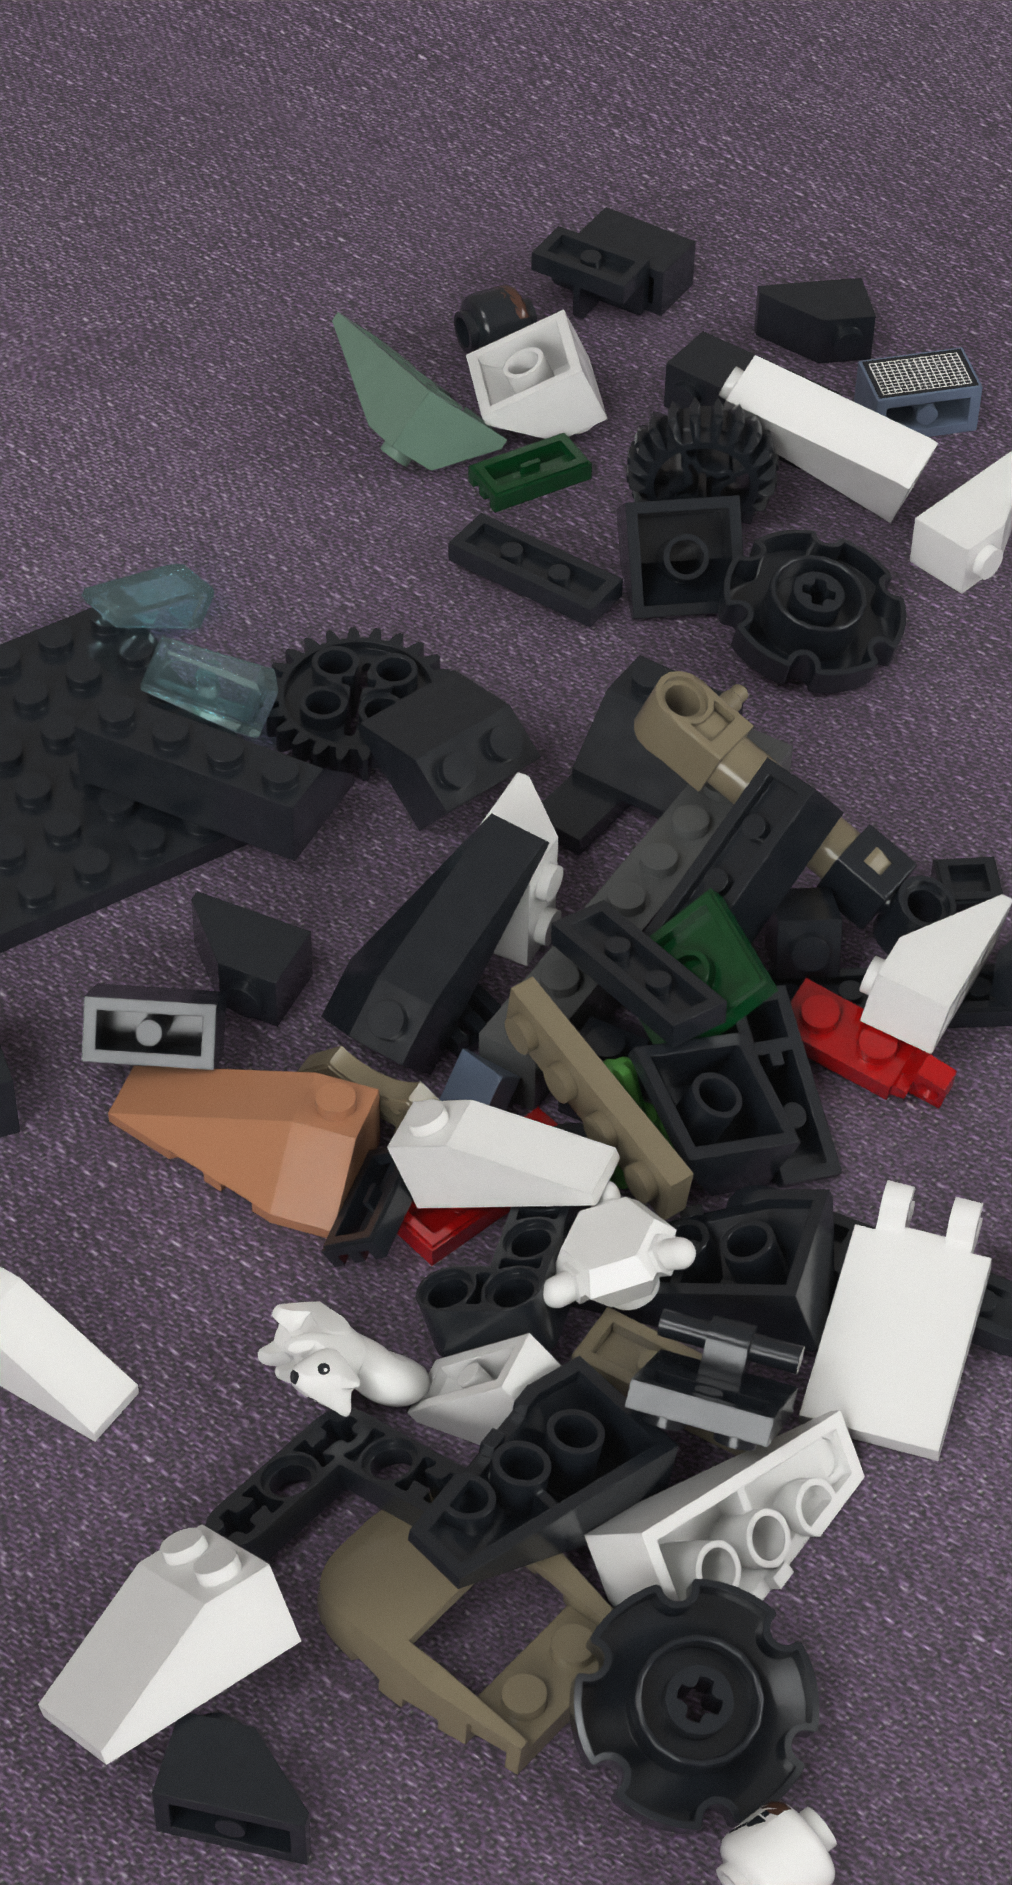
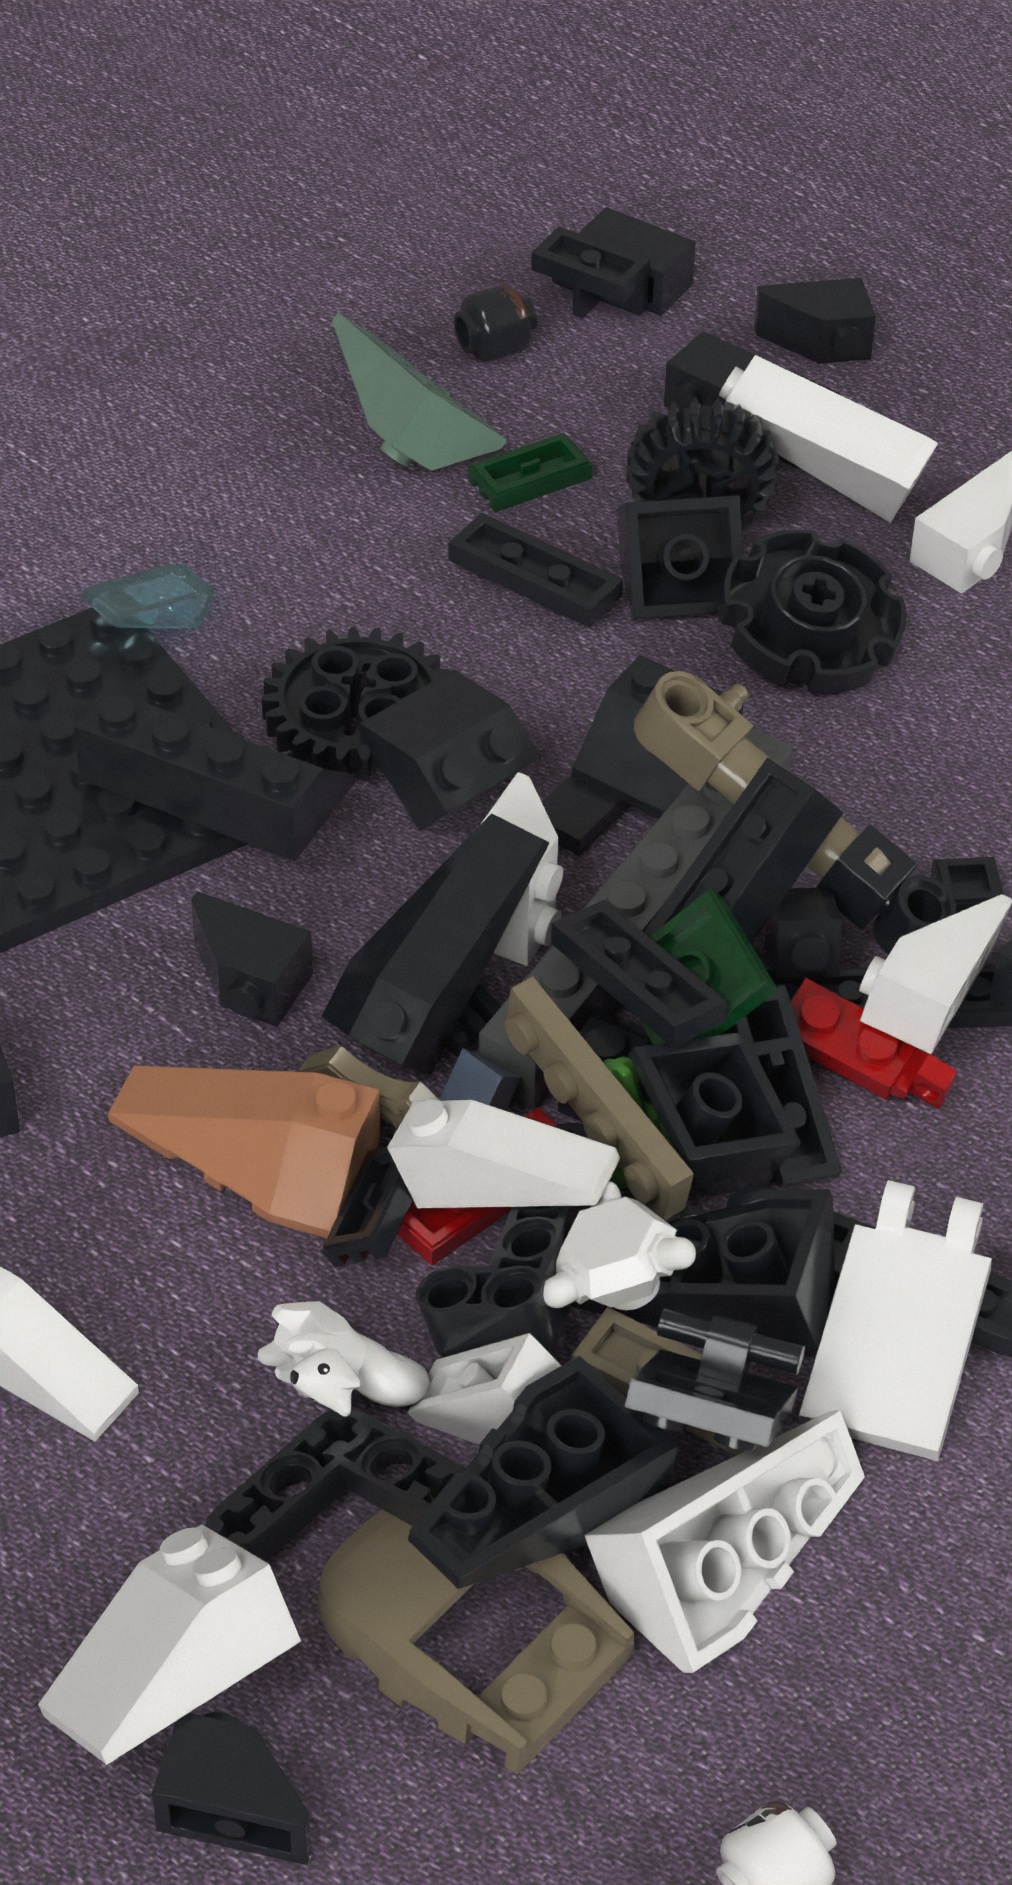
brick [82,983,227,1070] -> none
clear light blue slope [140,636,278,739] -> none
white slope [466,310,607,439] -> none
black piece [569,1579,819,1834] -> none
brick [854,347,983,437] -> none

